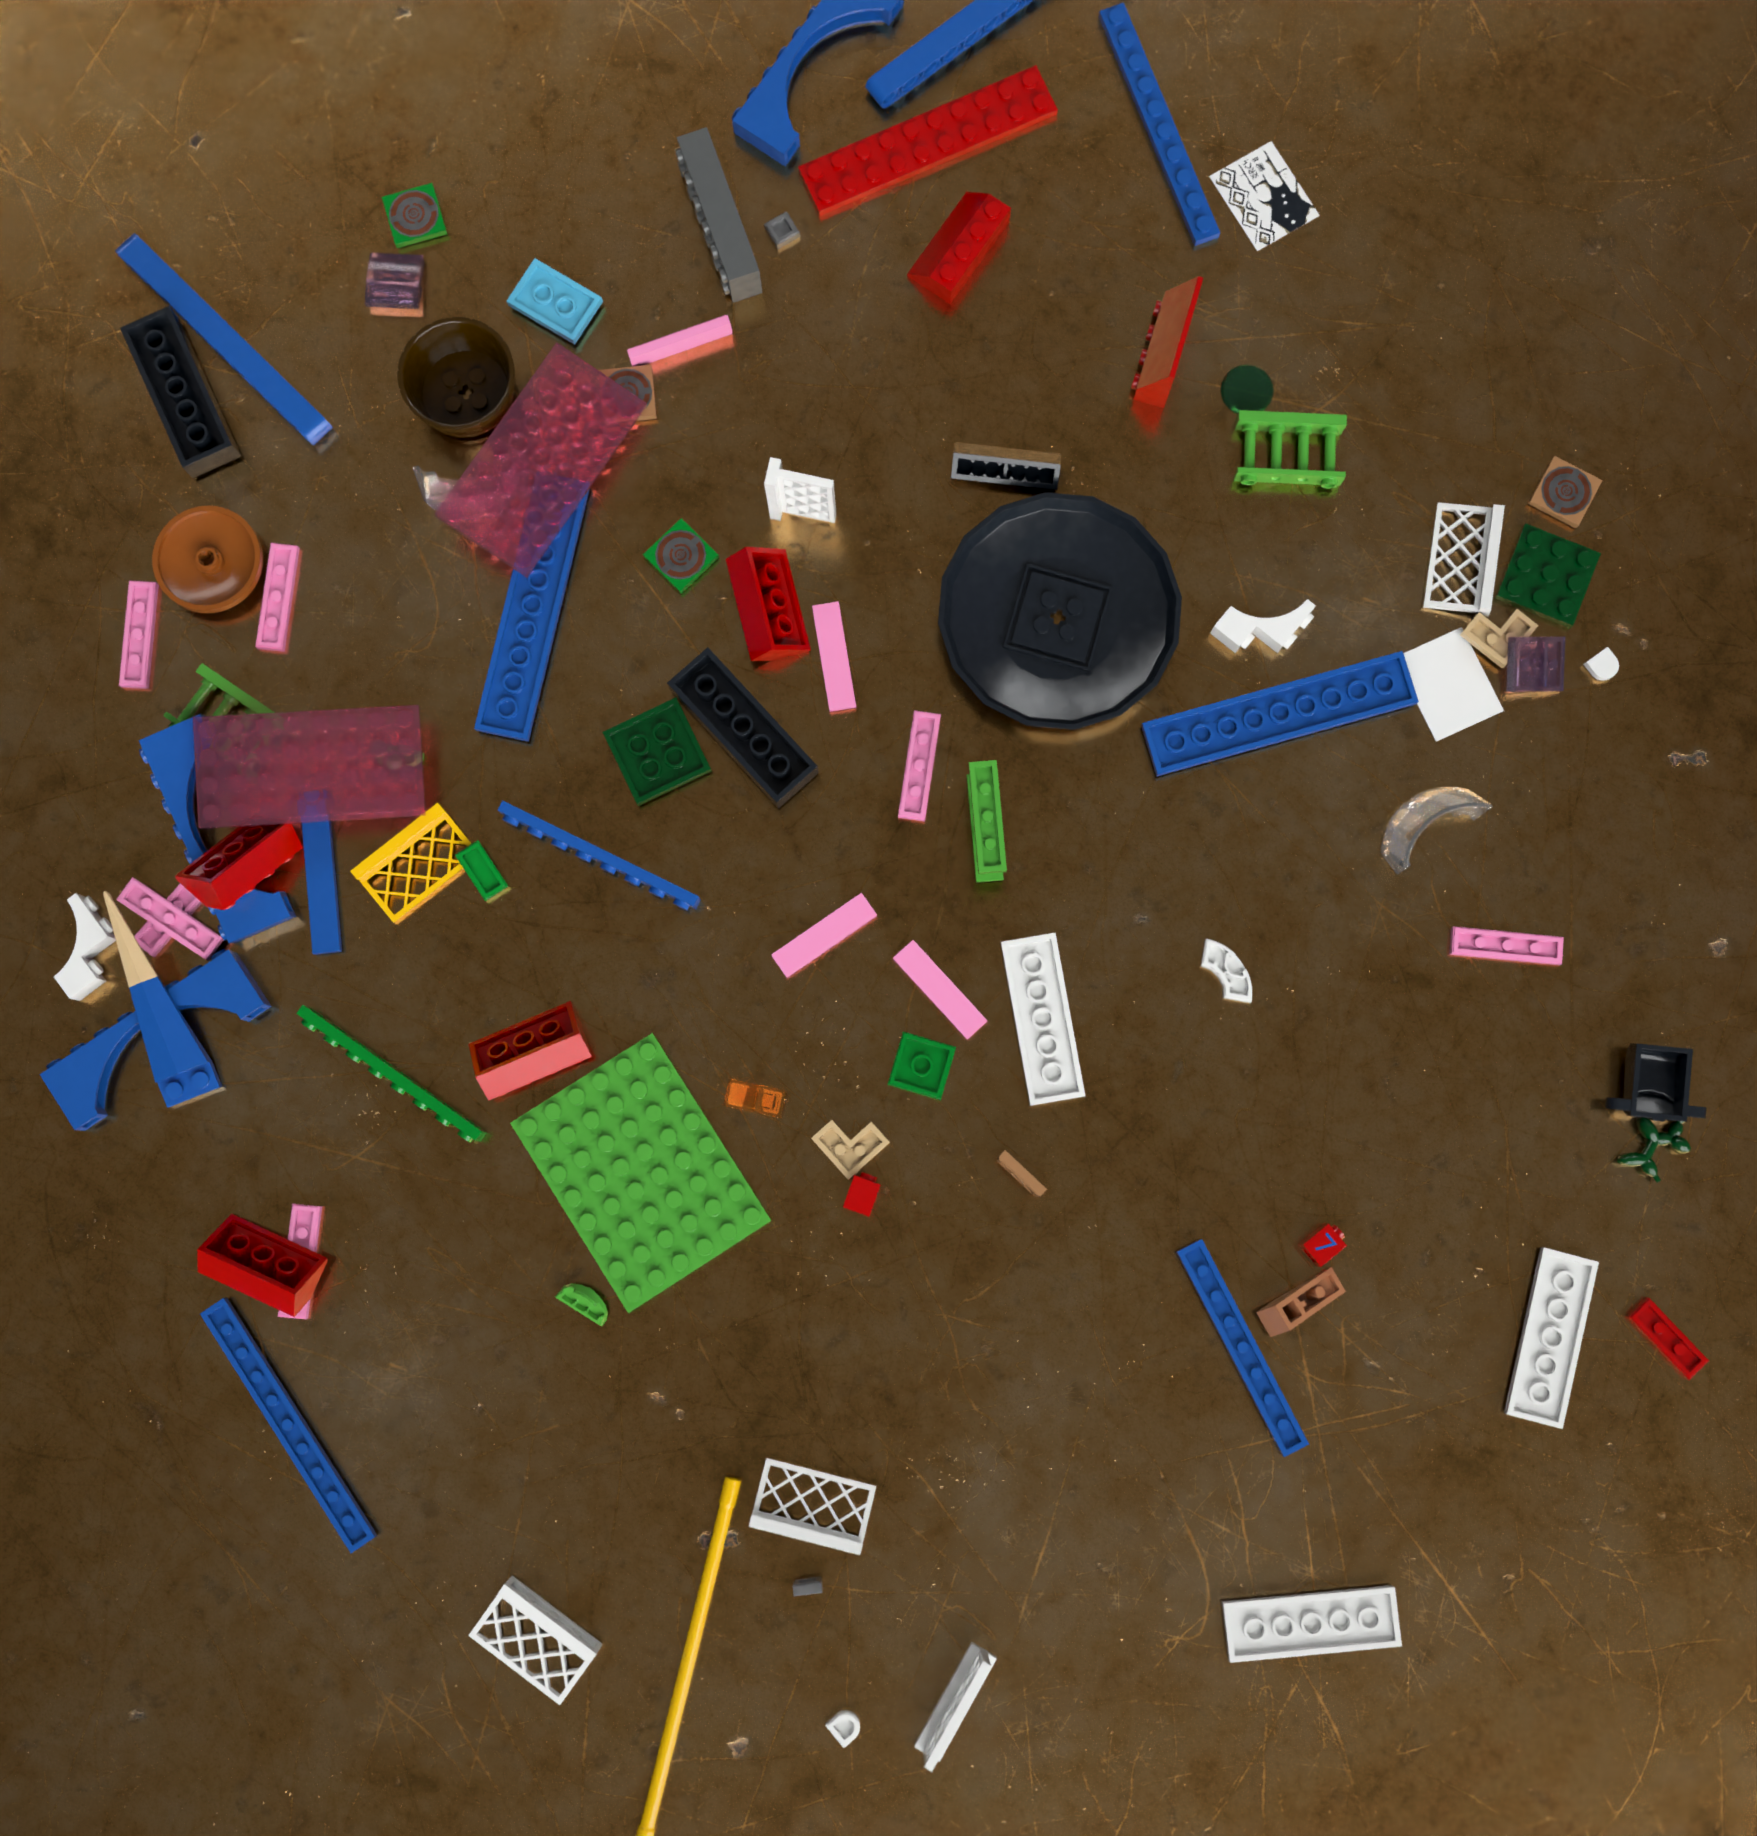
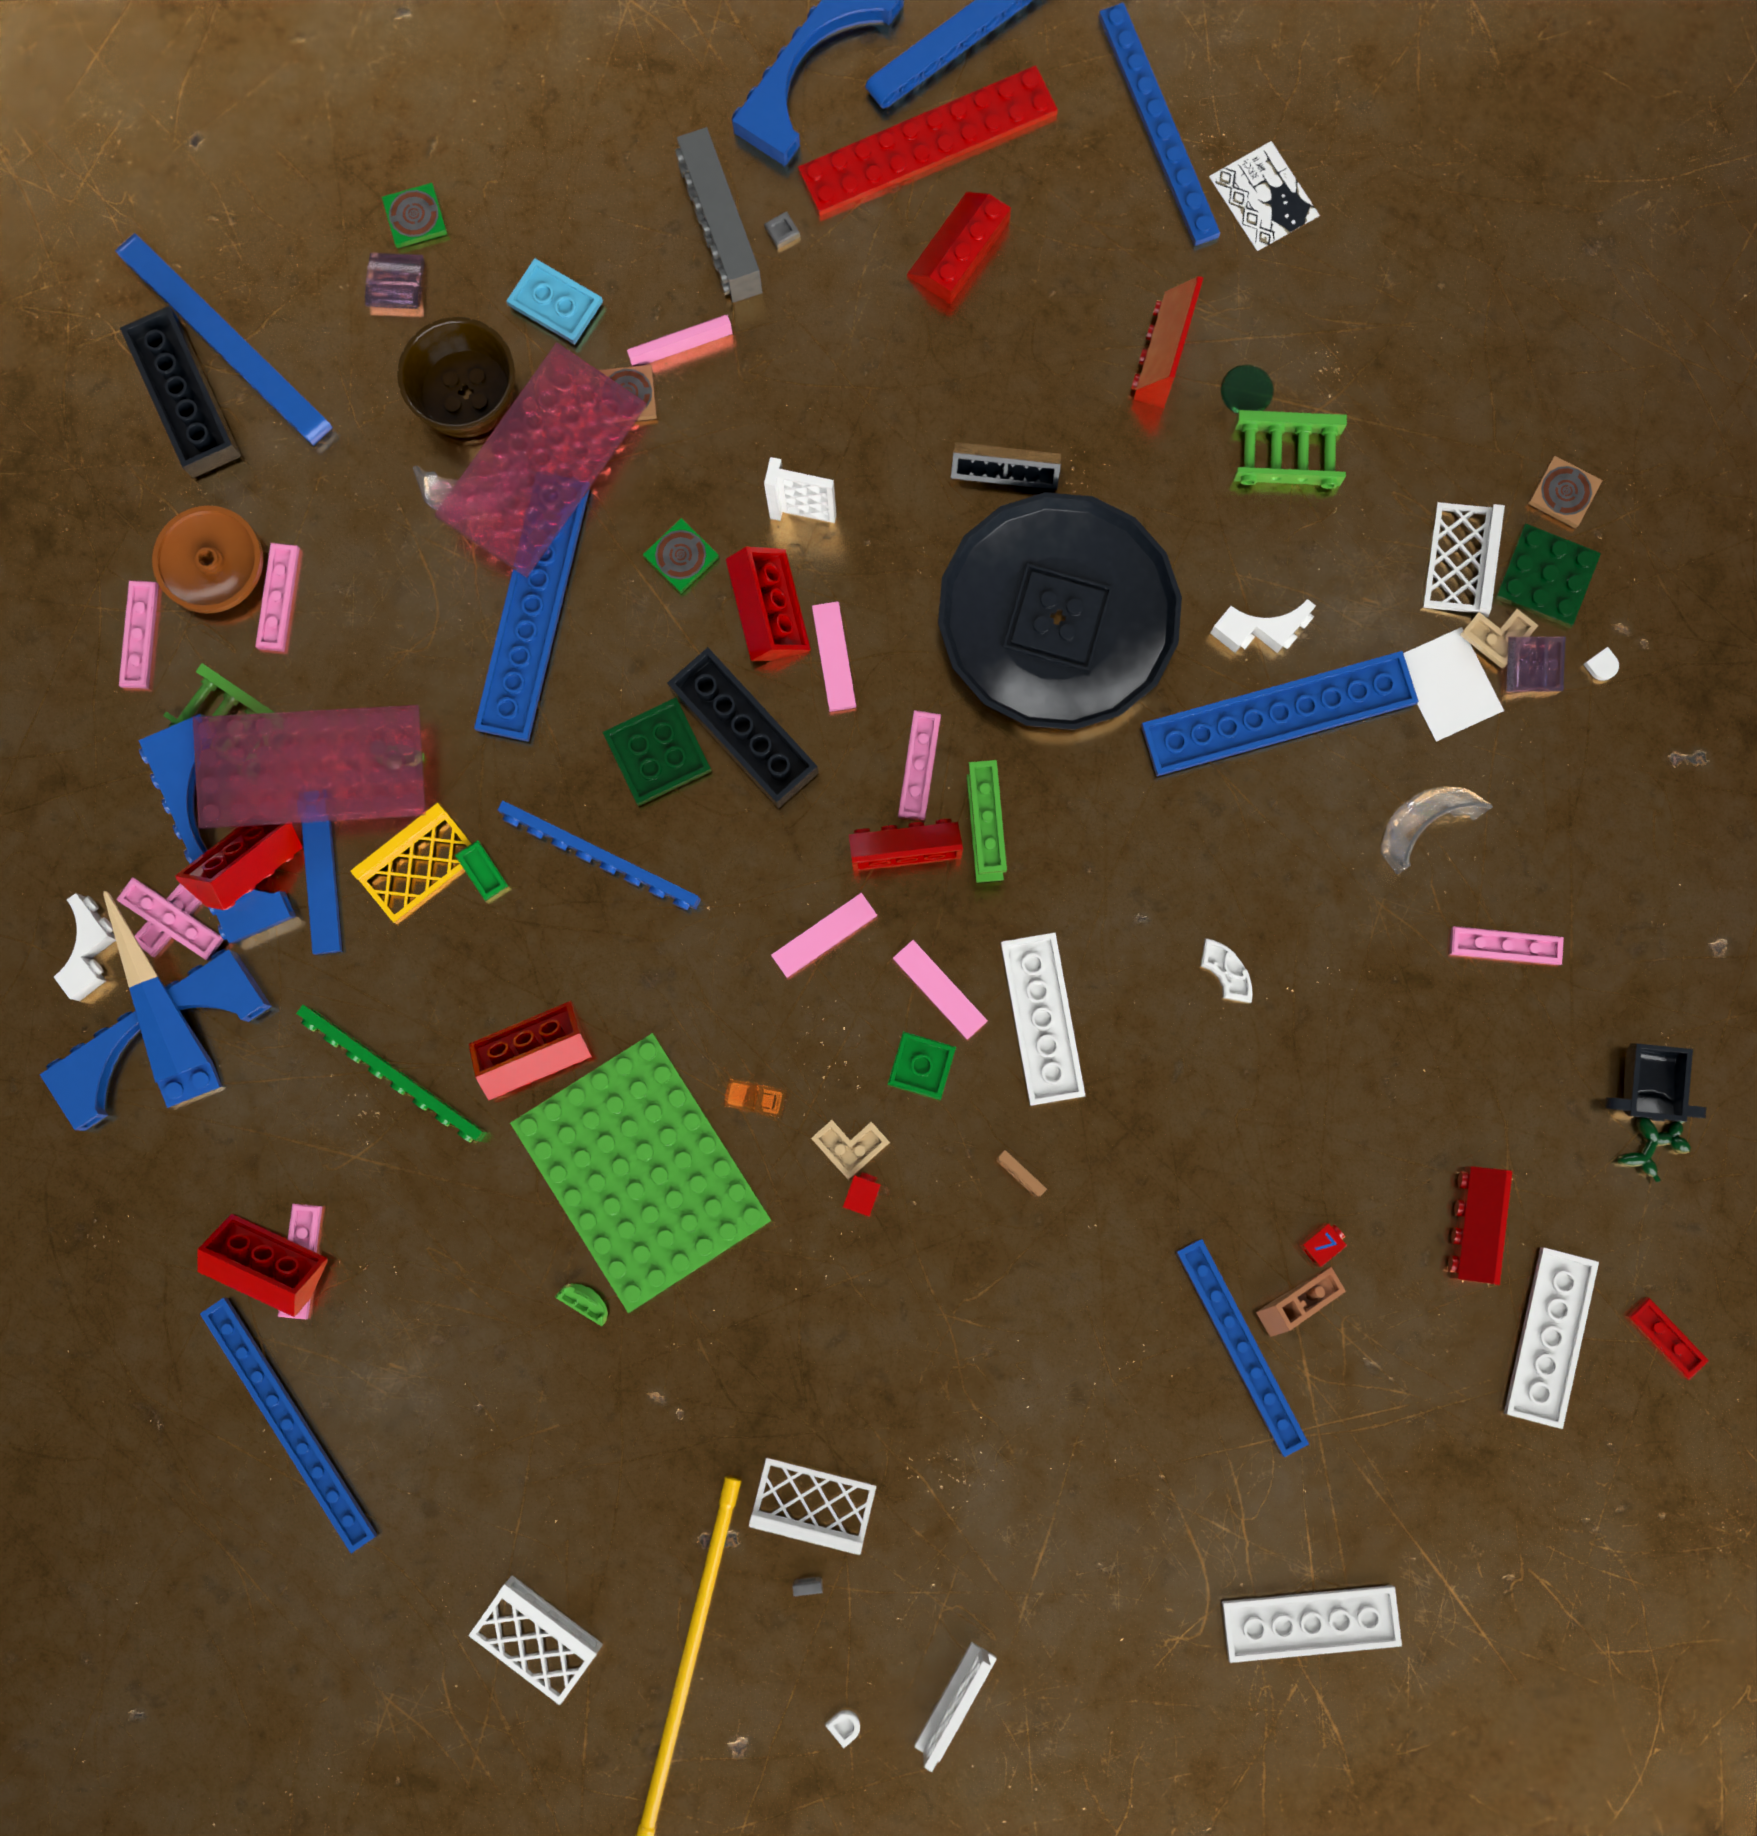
none -> red slope [849,819,963,871]
none -> red slope [1448,1166,1513,1285]

